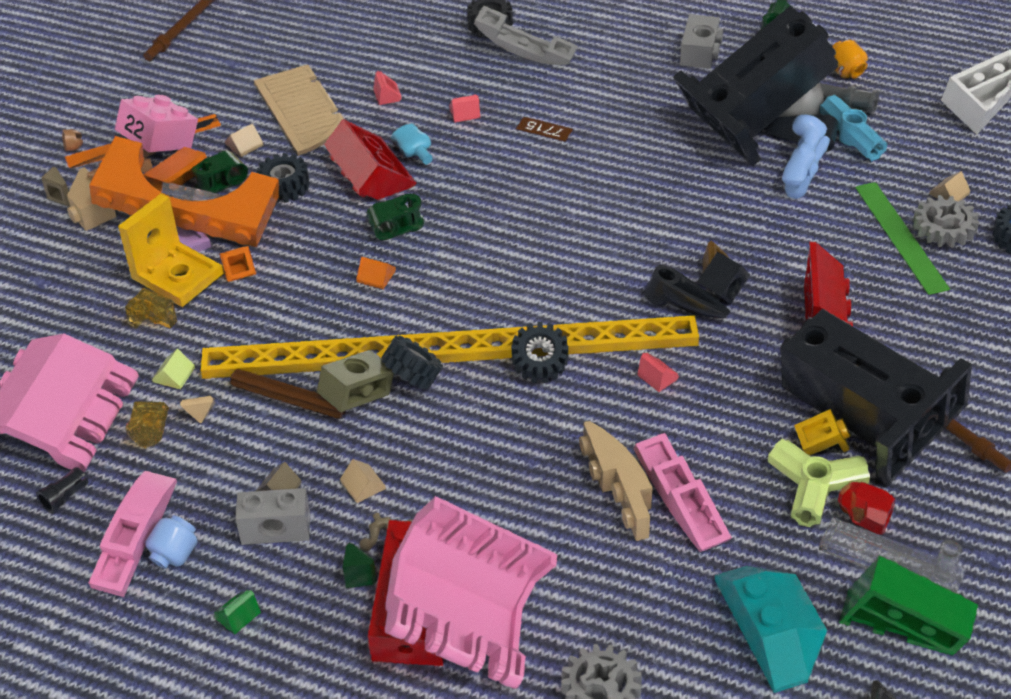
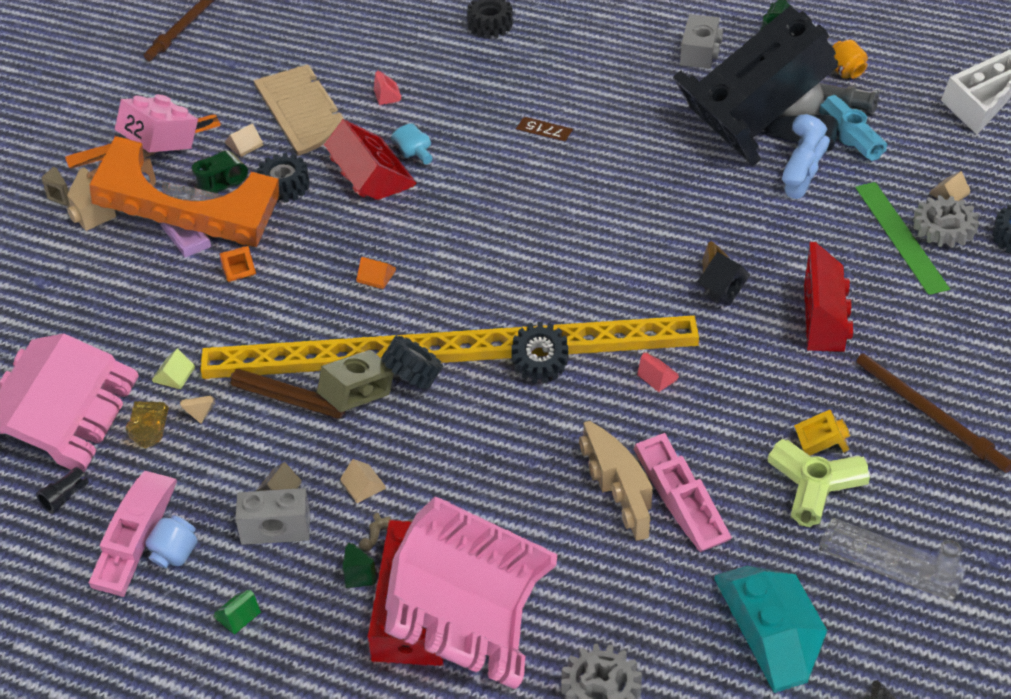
medium nougat hinge [62,129,83,151] -> none
yellow bracket [118,193,224,307] -> none
clear yellow bracket [125,288,178,329] -> none
orange panel [143,147,207,195] -> none
dark green piece [366,193,424,240] -> none
coral slope [449,95,480,123] -> none
light grey slope [474,6,578,65] -> none
black piece [644,265,730,318] -> none
black brick [780,308,972,488] -> none
red rock [838,482,896,535] -> none
green wedge [839,555,978,656] -> none

